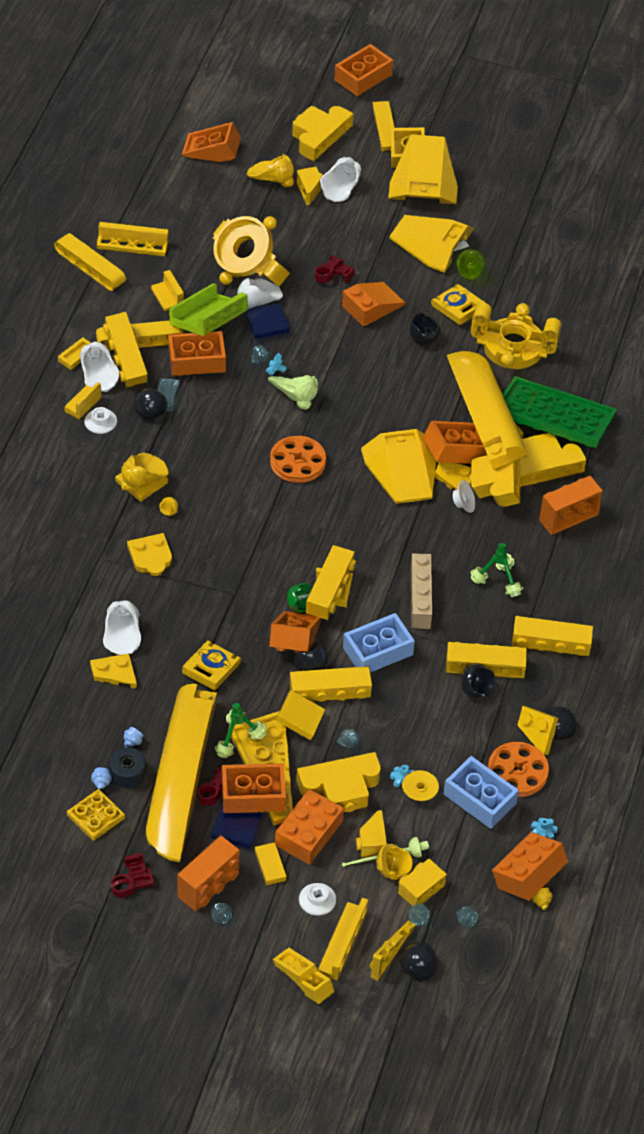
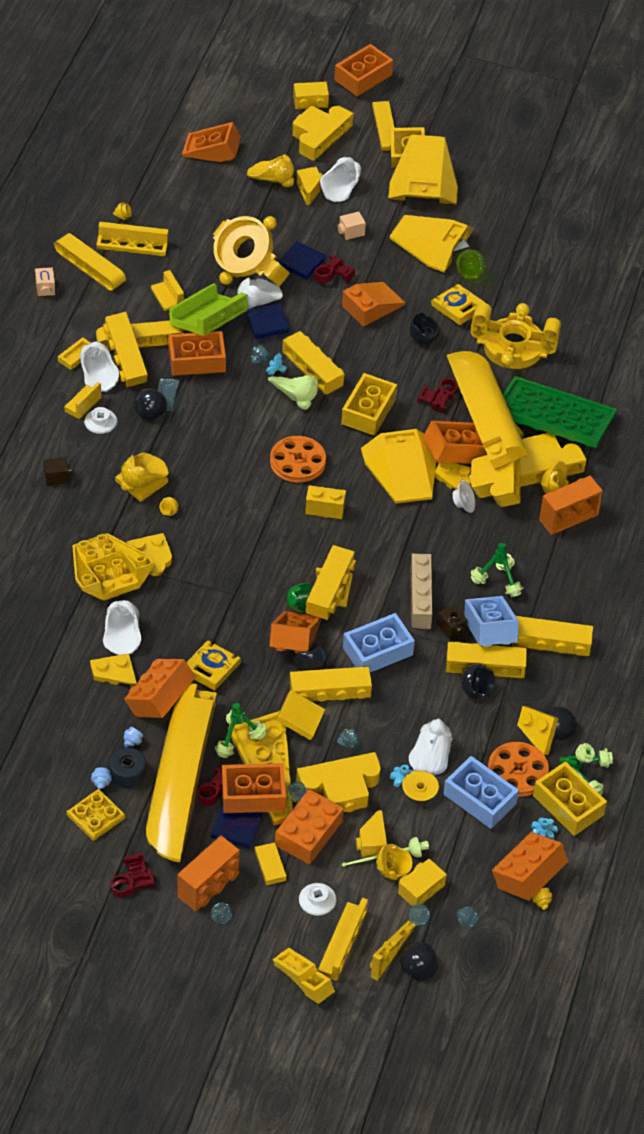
none -> light nougat brick [35,267,55,296]
none -> dark brown brick [43,457,72,486]
none -> yellow wedge [72,533,154,601]
none -> yellow plate [113,203,132,220]
none -> orange brick [124,659,196,718]
none -> clear blue tile [278,241,326,279]
none -> yellow brick [282,331,344,395]
none -> clear light blue plate [287,782,308,803]
none -> yellow brick [293,82,329,109]
none -> yellow brick [305,485,346,519]
none -> light nougat brick [338,212,366,240]
none -> yellow brick [341,373,397,436]
none -> white hair [409,718,453,776]
none -> dark red piece [417,378,458,413]
none -> dark brown brick [437,604,467,640]
none -> light blue brick [465,596,518,647]
none -> yellow brick [533,761,607,836]
none -> yellow piece [540,461,569,493]
none -> yellowish green plant [559,743,613,795]

